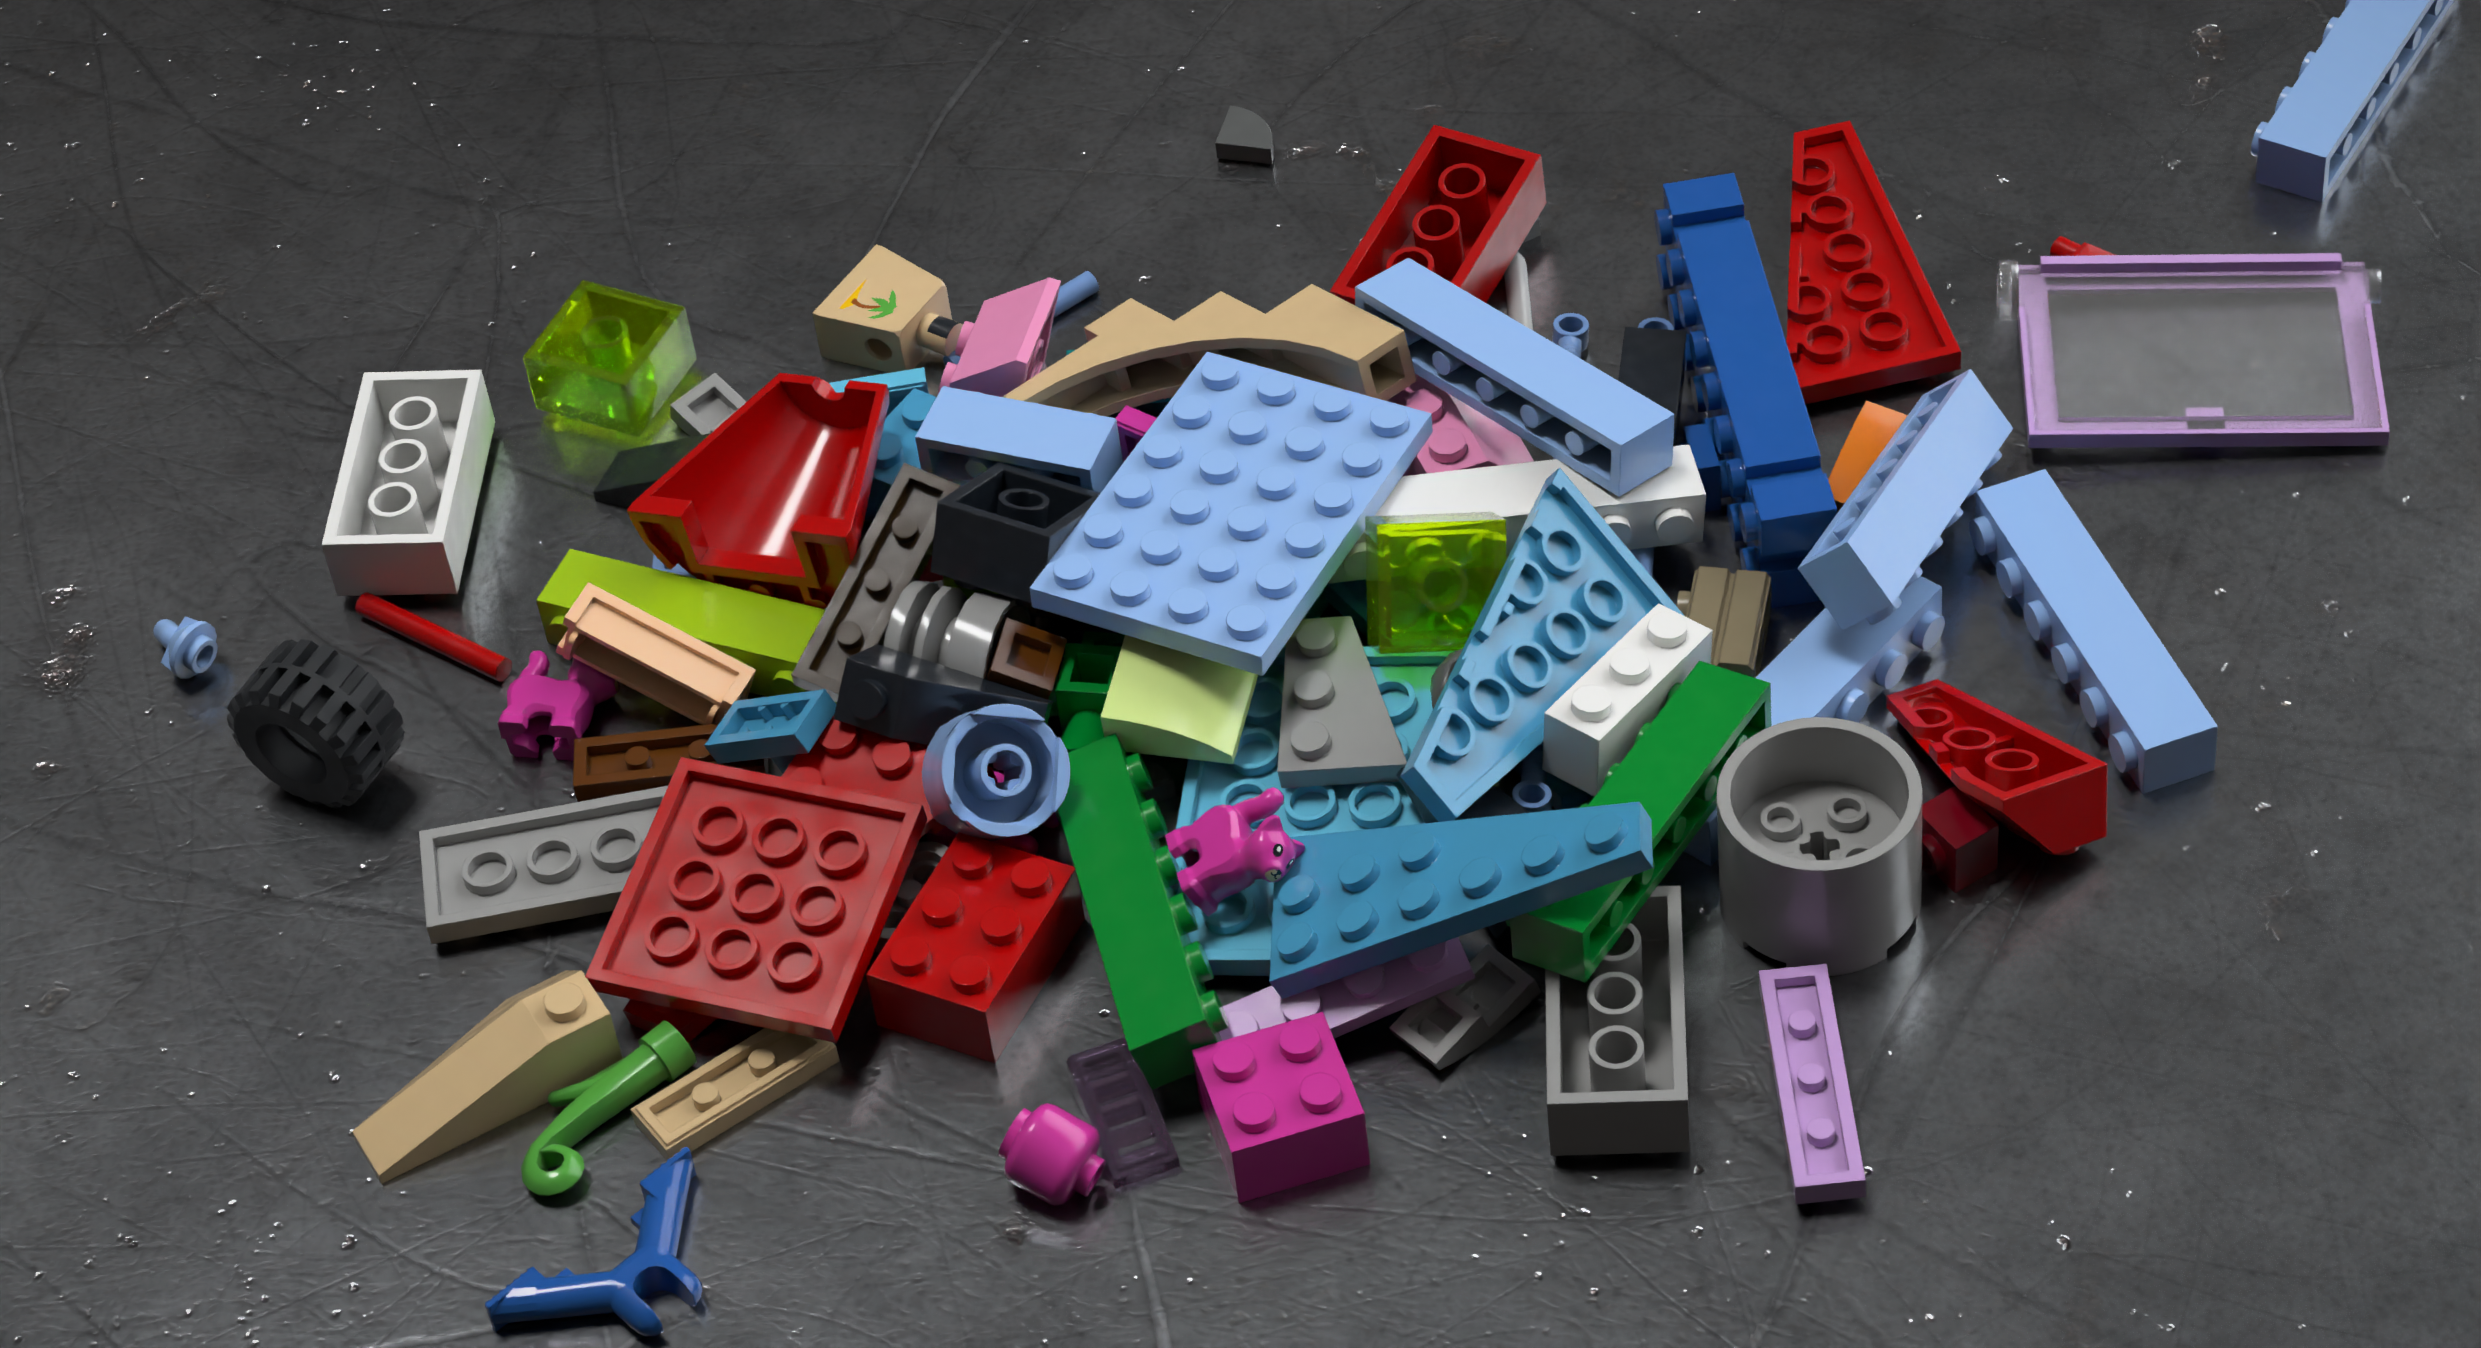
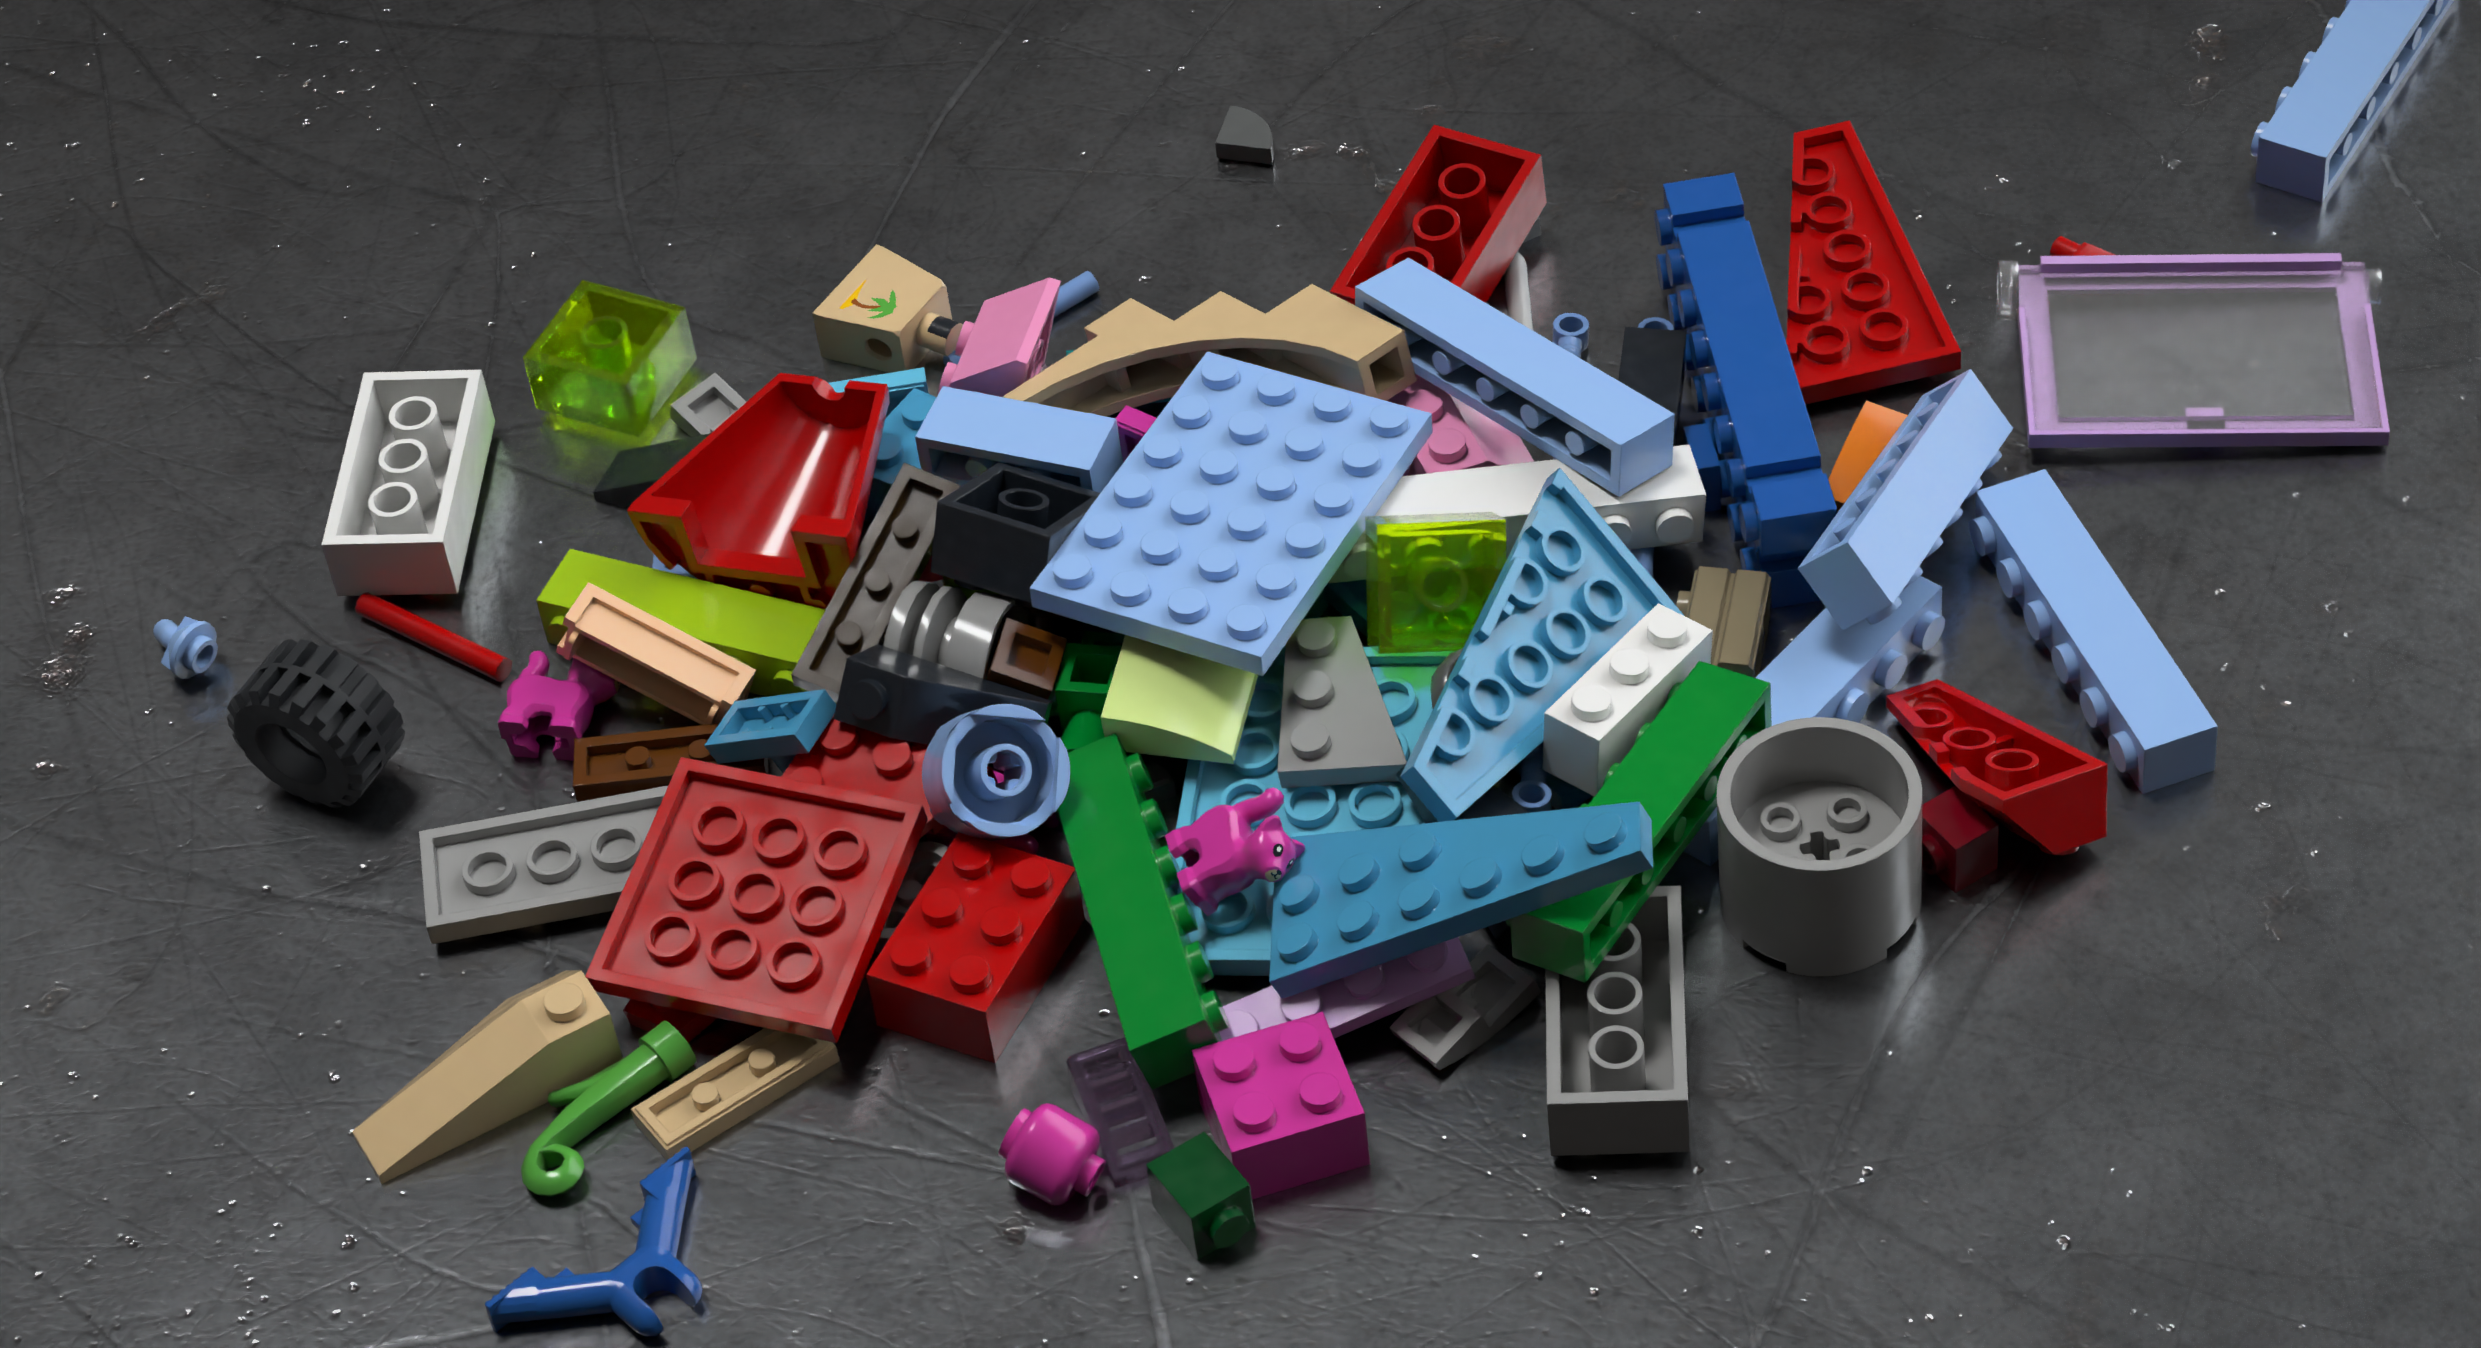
lavender plate [1759,964,1866,1204] -> none
none -> dark green brick [1146,1131,1256,1260]

